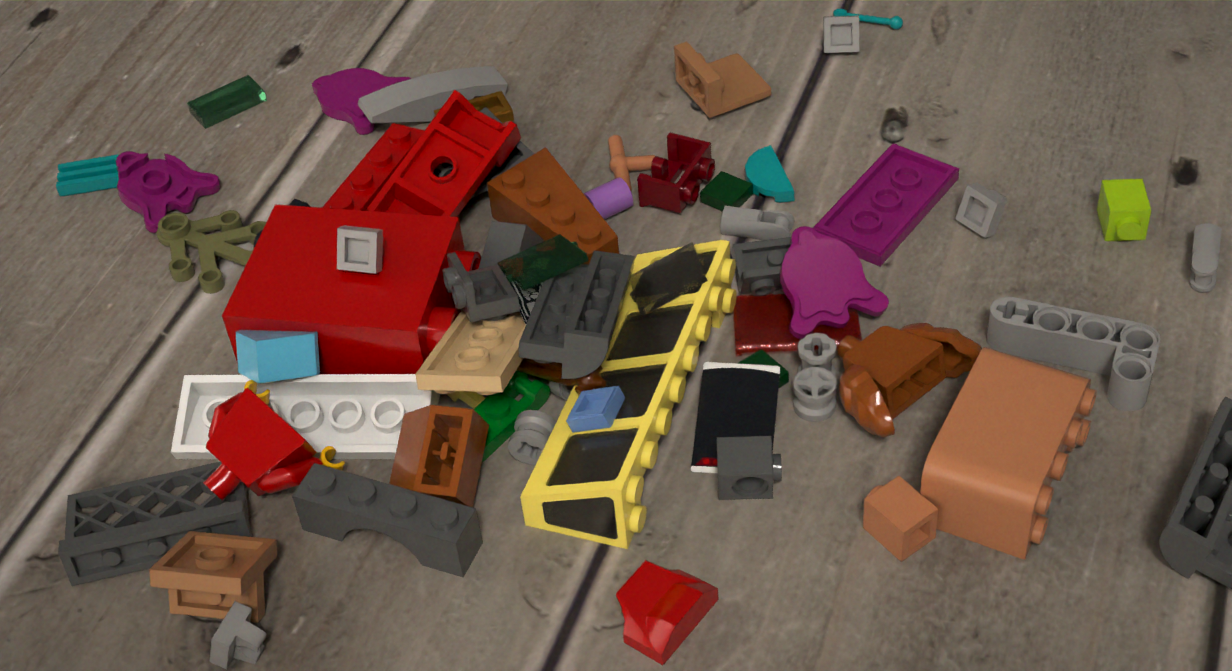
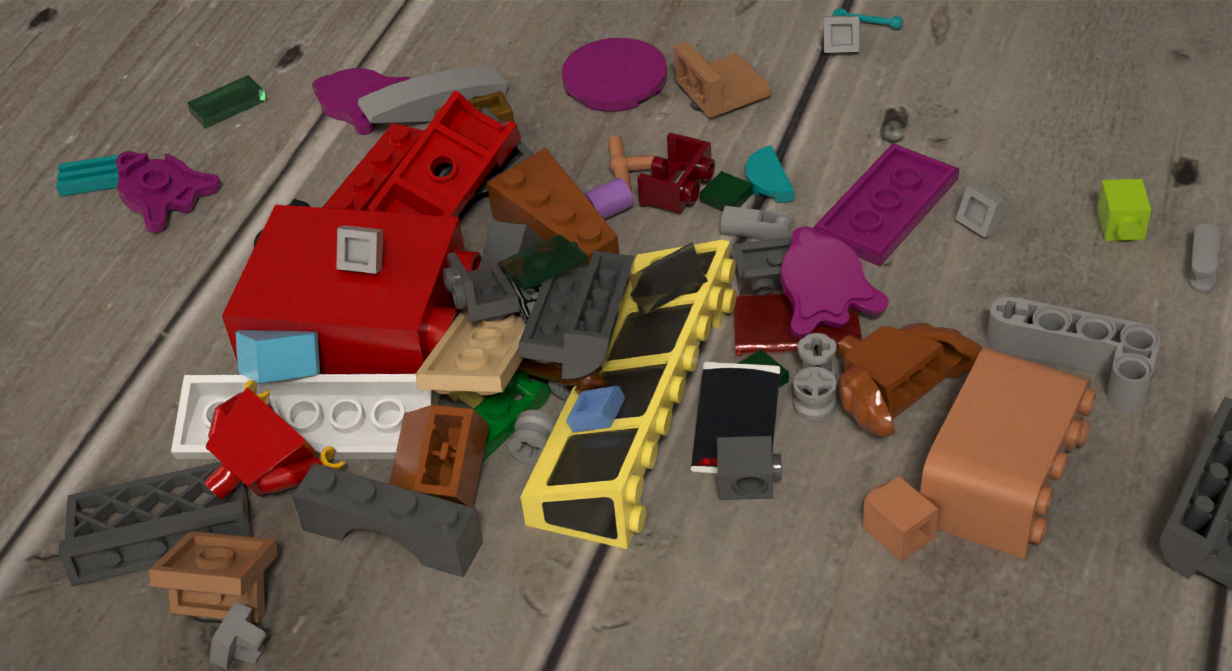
olive plant [157,210,266,294] -> none
red slope [616,560,719,666] -> none
none -> magenta tile [562,38,667,112]

